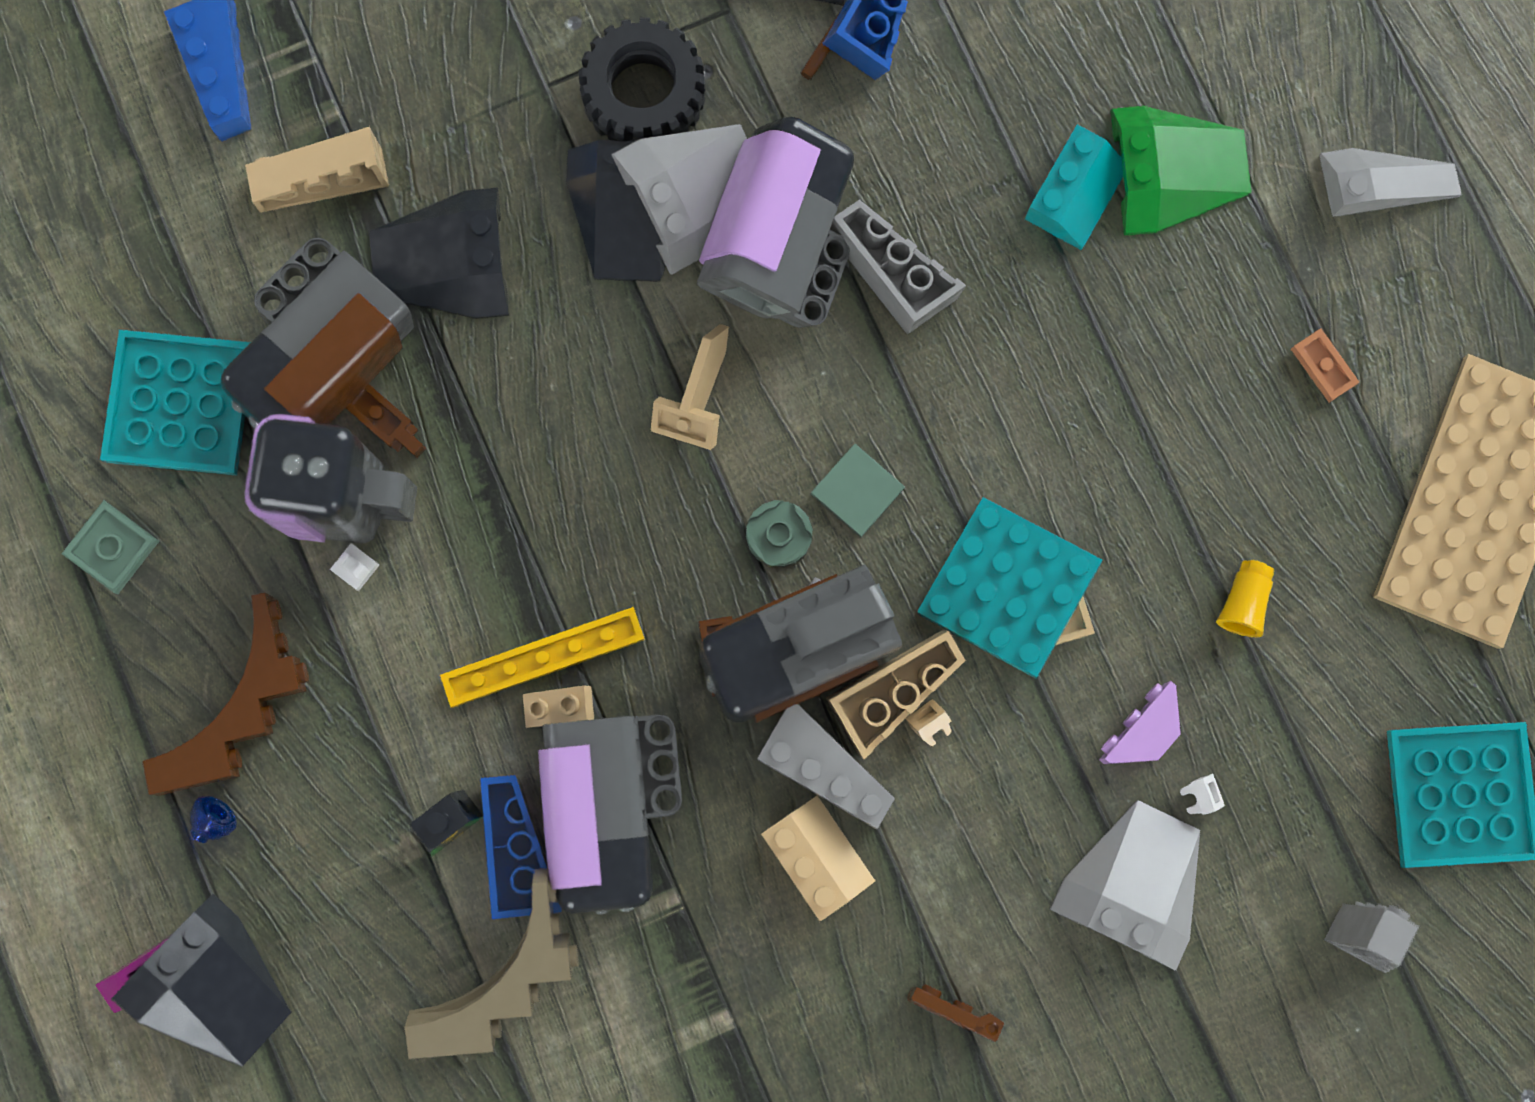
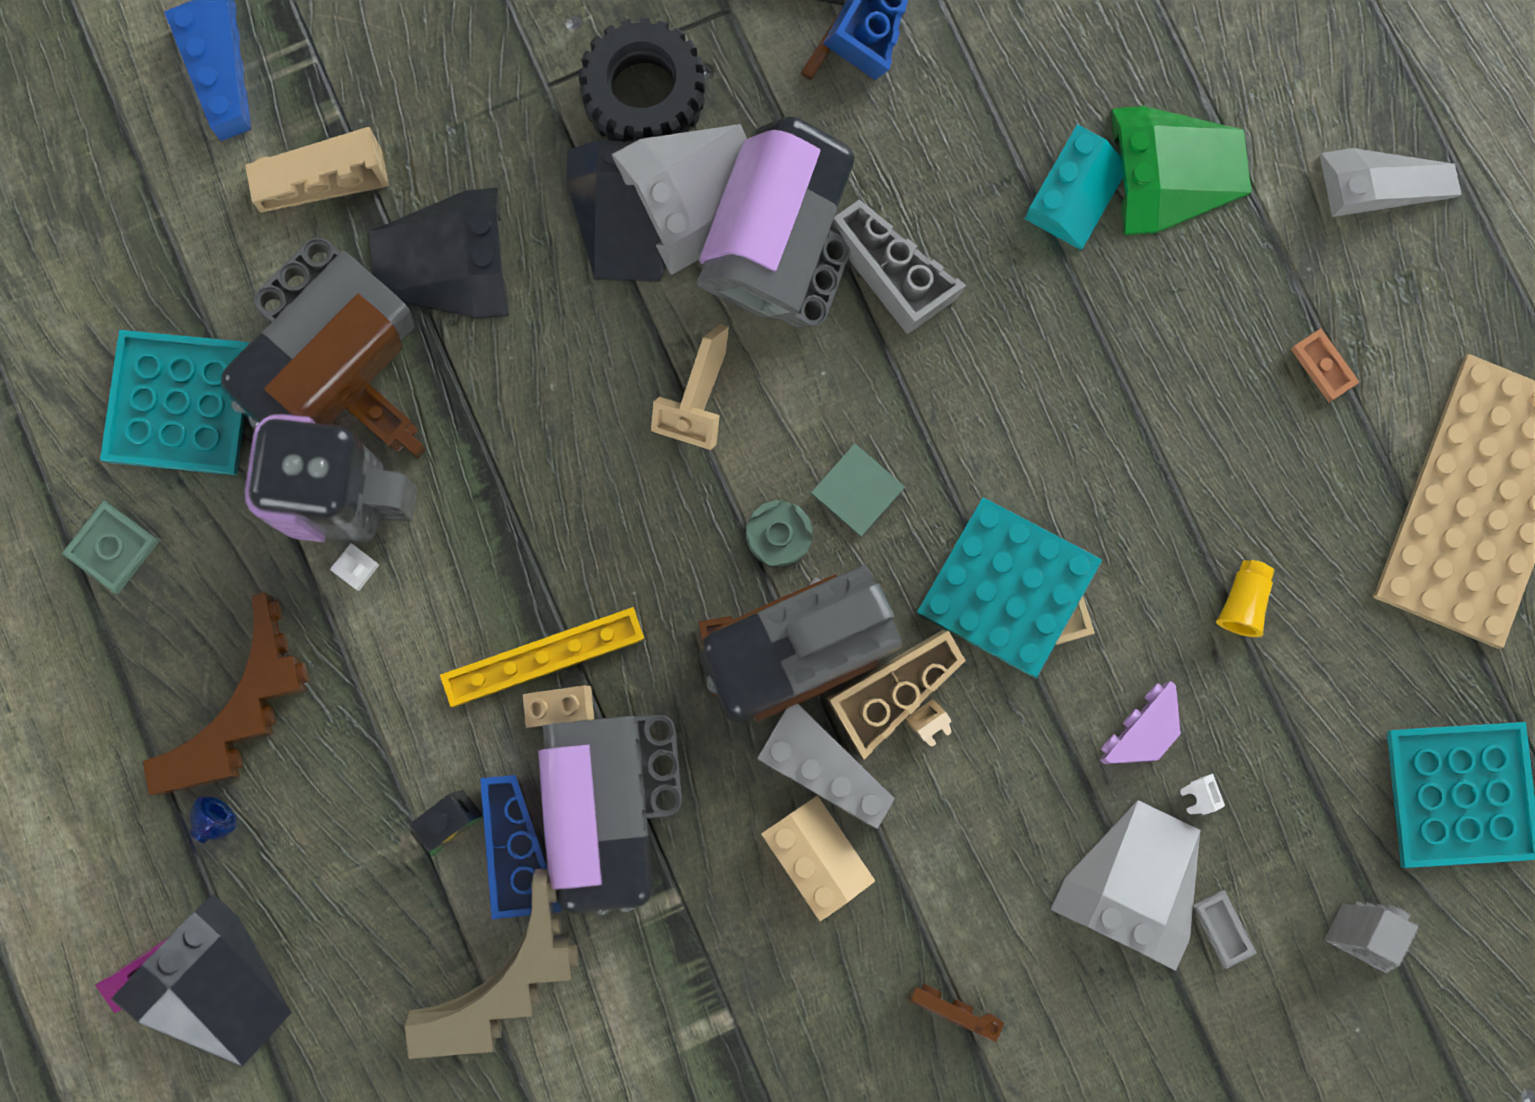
none -> light grey tile [1193,890,1257,969]

